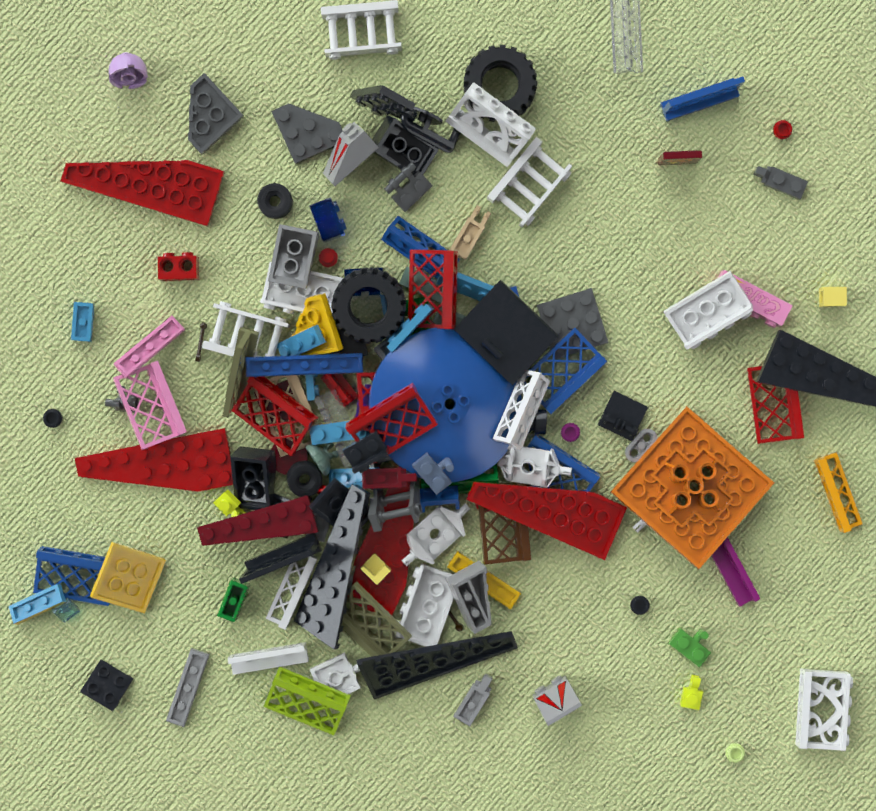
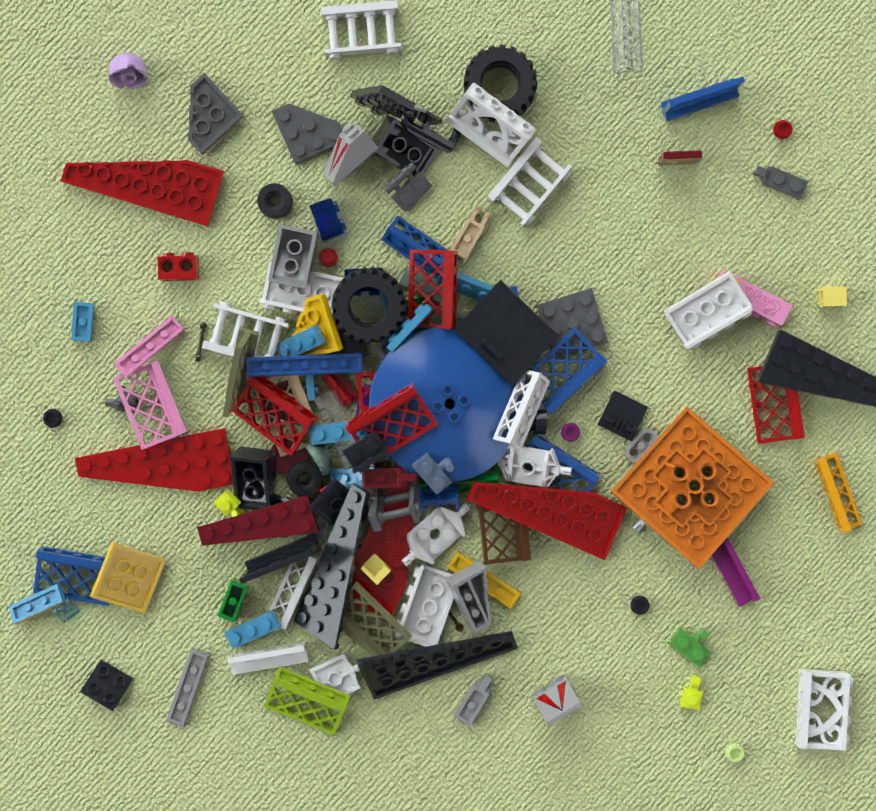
none -> dark azure plate [224,609,282,649]

